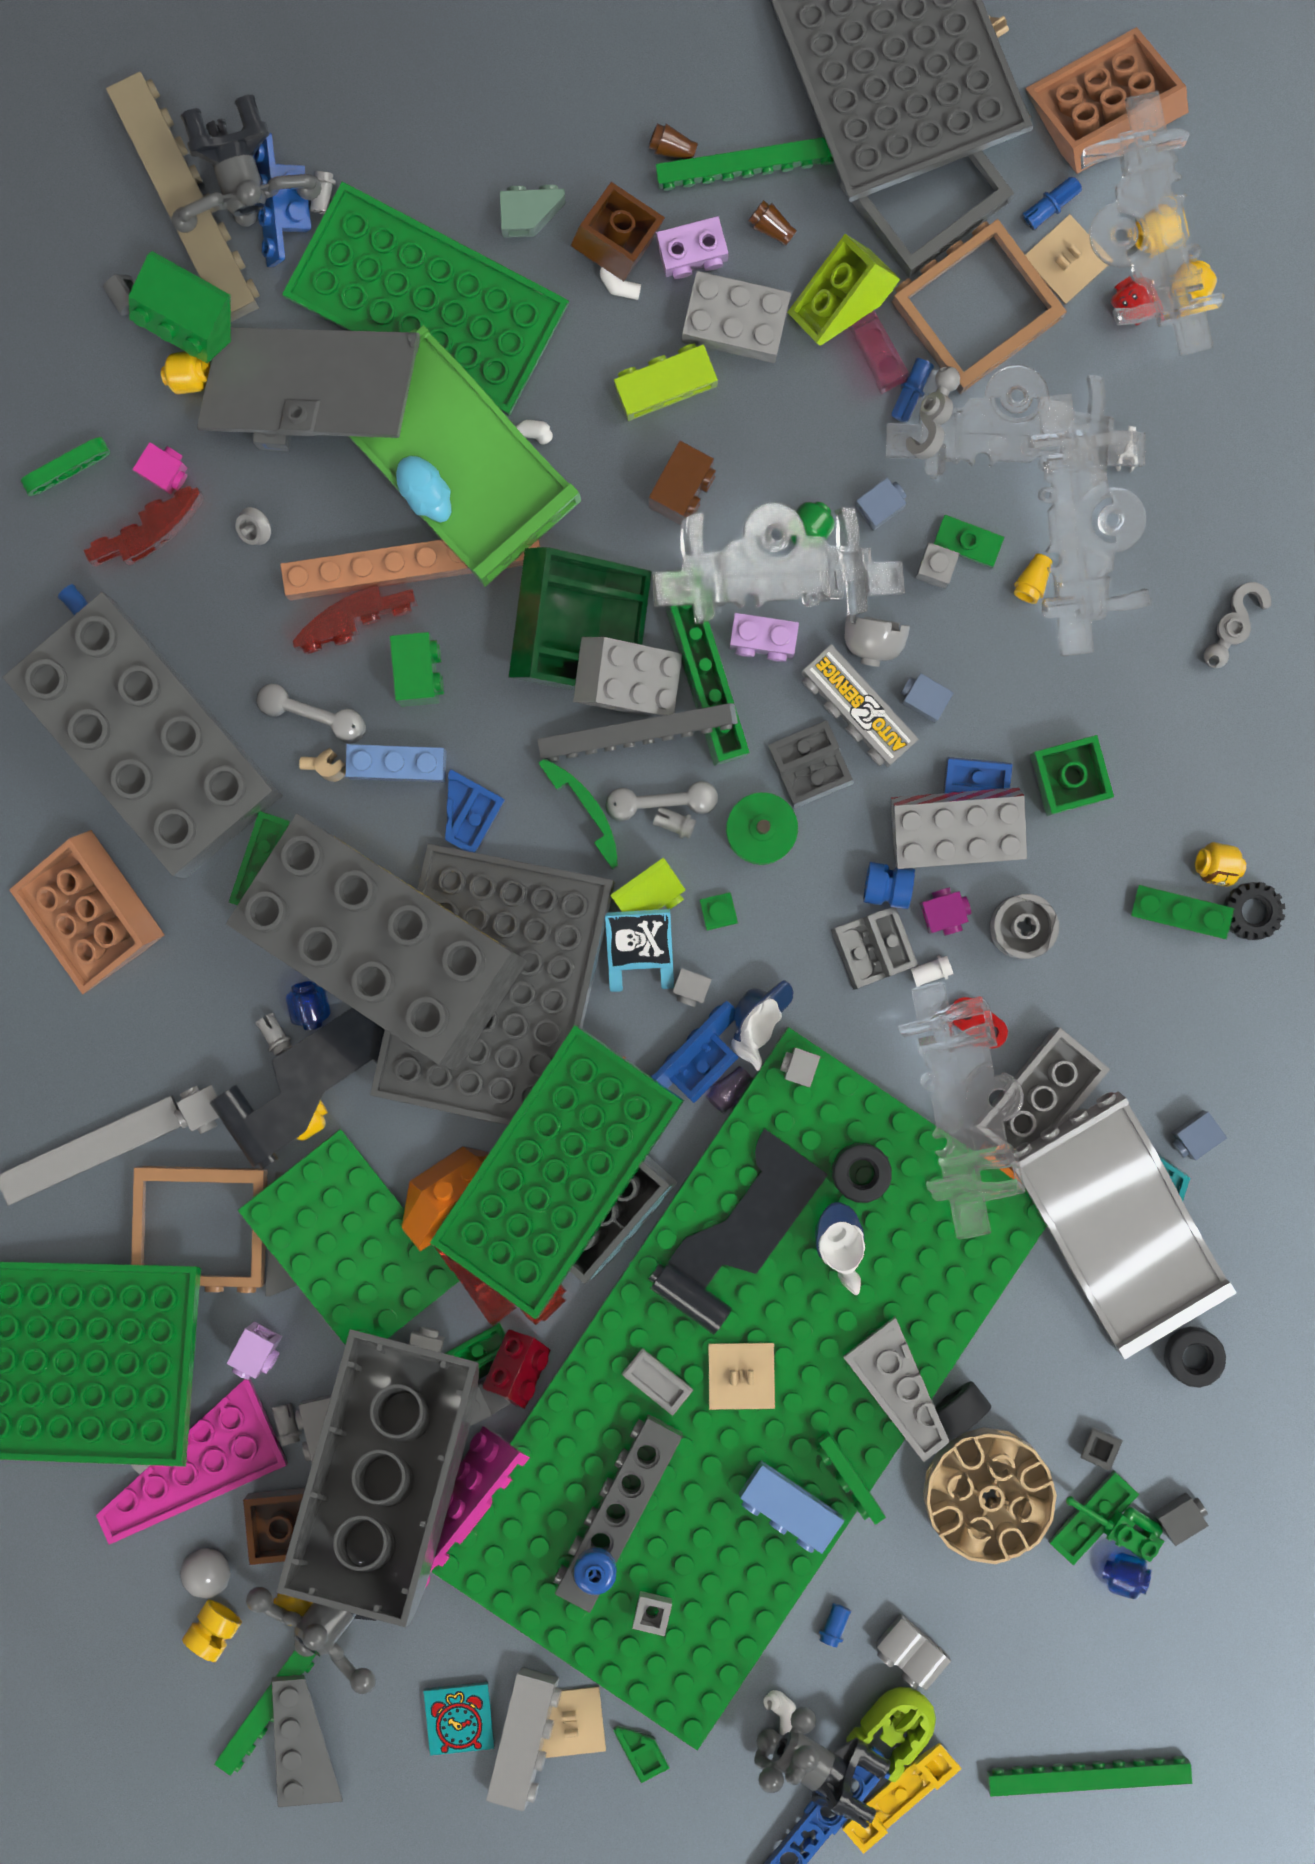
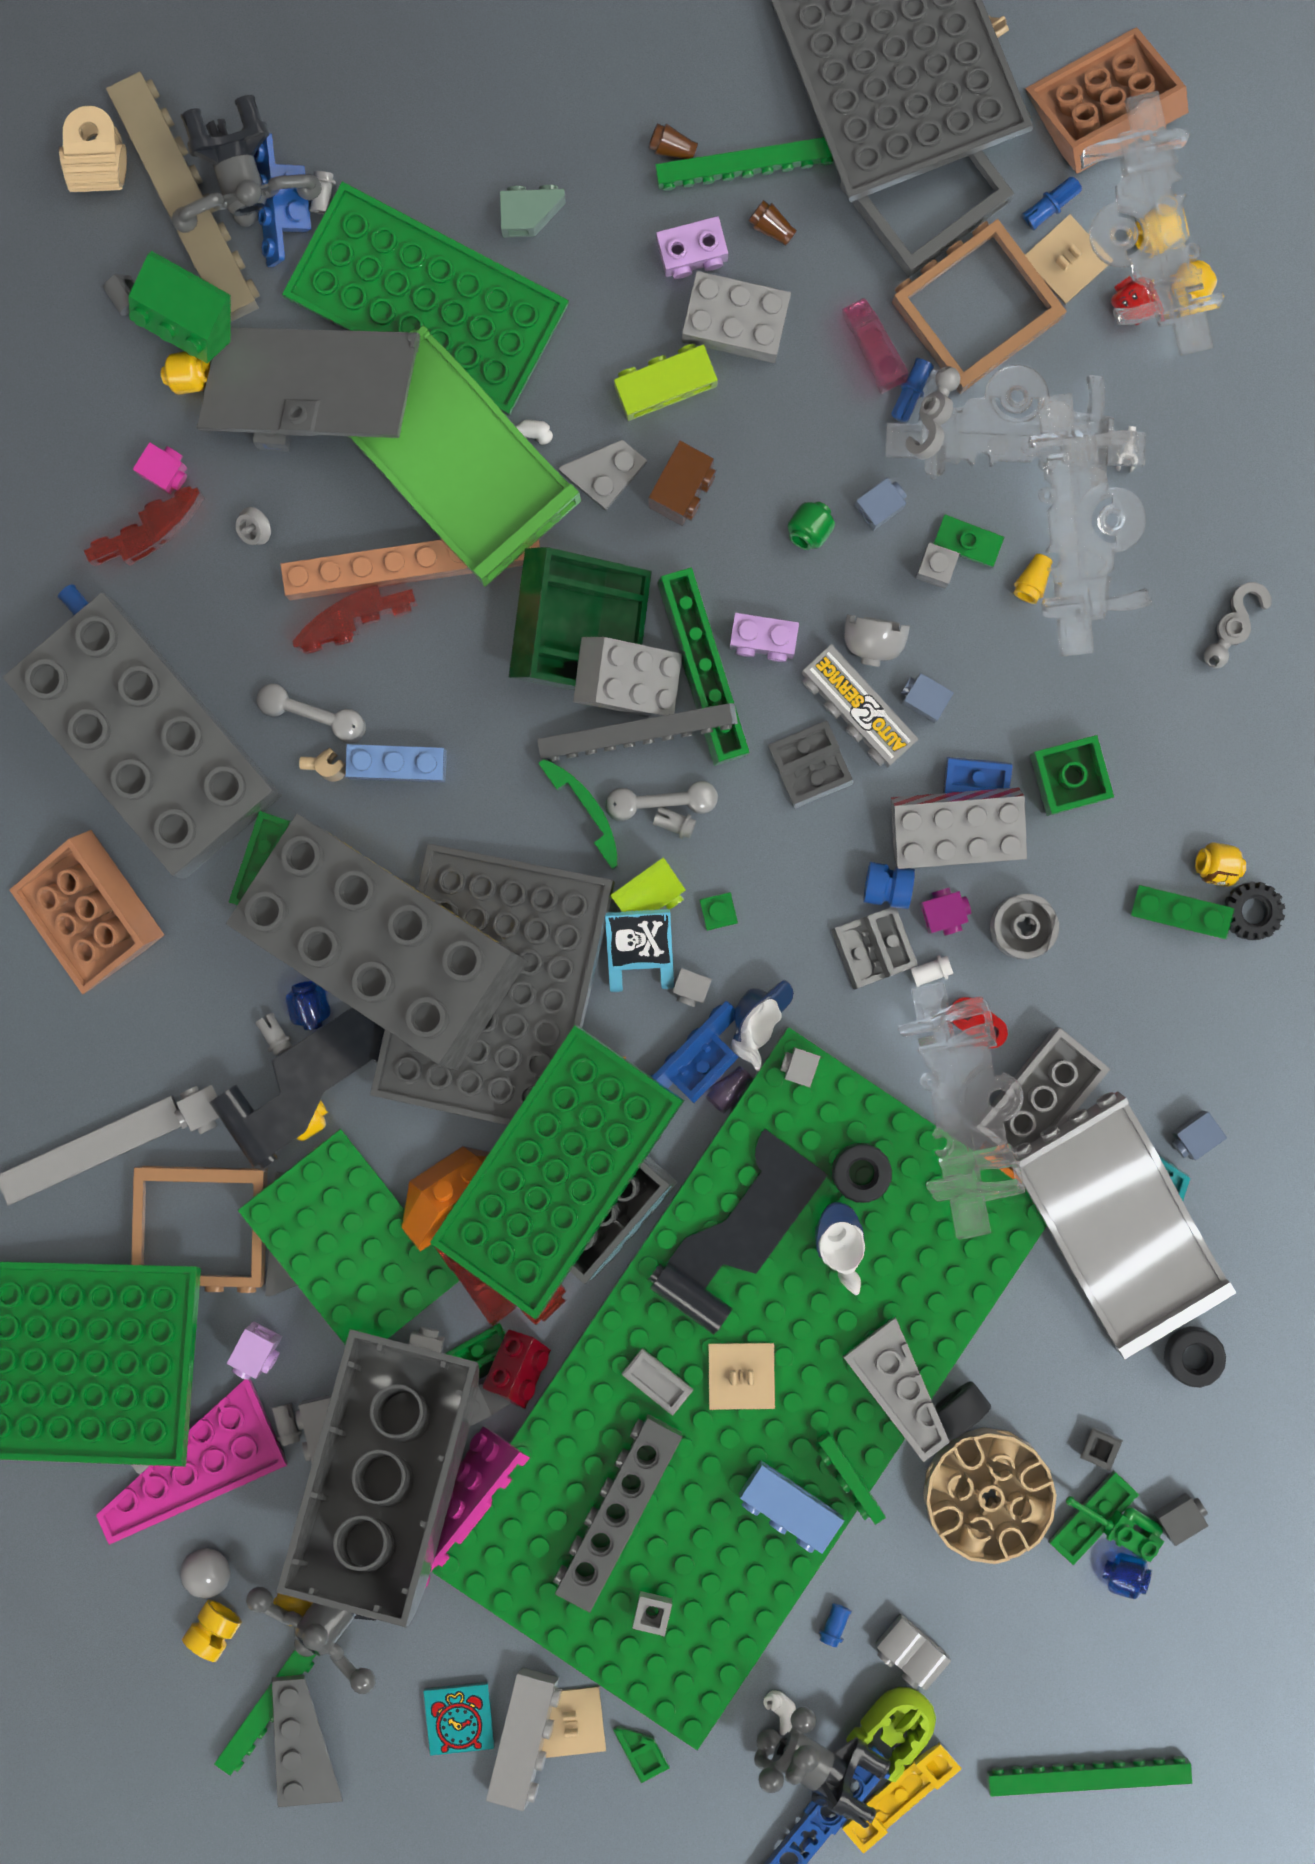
green beam [21,437,110,496] -> none
reddish brown brick [243,1487,306,1565] -> none
green brick [390,632,444,707] -> none
medium azure arm [396,456,451,523] -> none
blue wing [445,769,505,853] -> none
reddish brown brick [570,182,665,282] -> none
blue head [573,1548,617,1595] -> none
white arm [600,267,641,300] -> none
clear piece [652,503,905,624] -> none
green wheel [726,792,798,865] -> none
lime slope [787,234,900,346] -> none
none -> tan piece [59,106,127,192]
none -> light grey wing [559,440,647,511]

